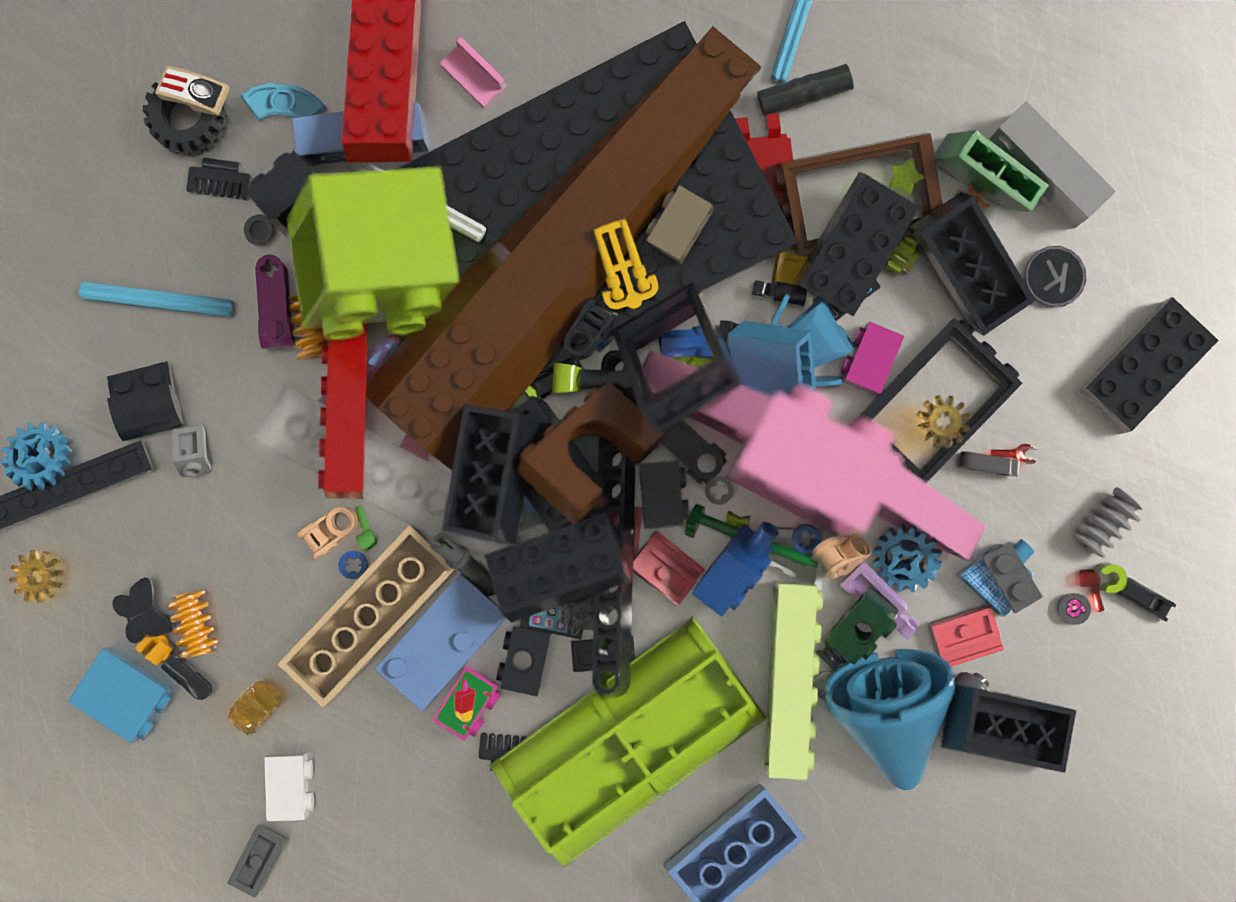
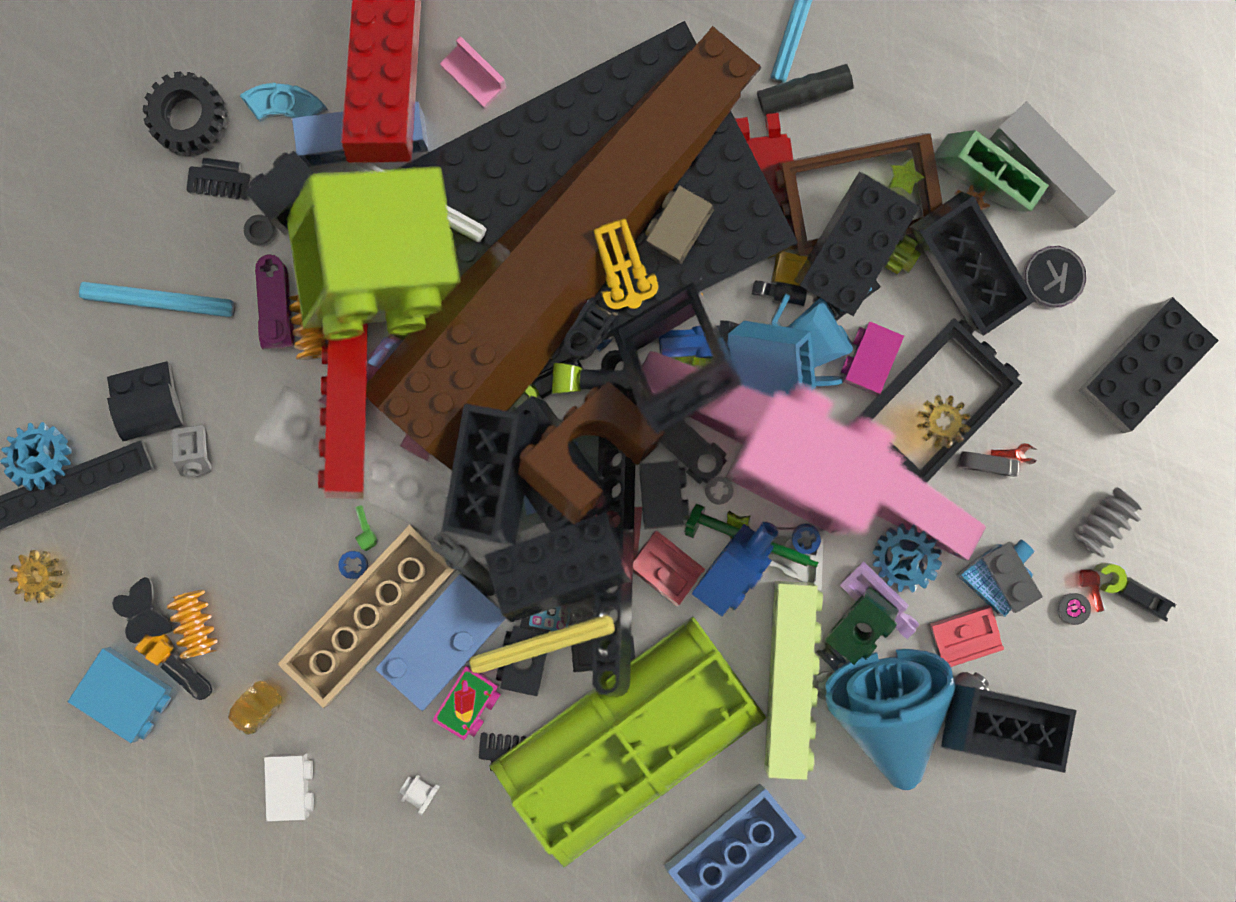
slope [155,65,230,116] -> none
dark grey plate [227,825,286,898] -> none
light nougat piece [297,507,359,560] -> none
light nougat piece [812,534,871,579] -> none
none -> white brick [399,775,440,816]
none -> light yellow axle [469,615,615,674]

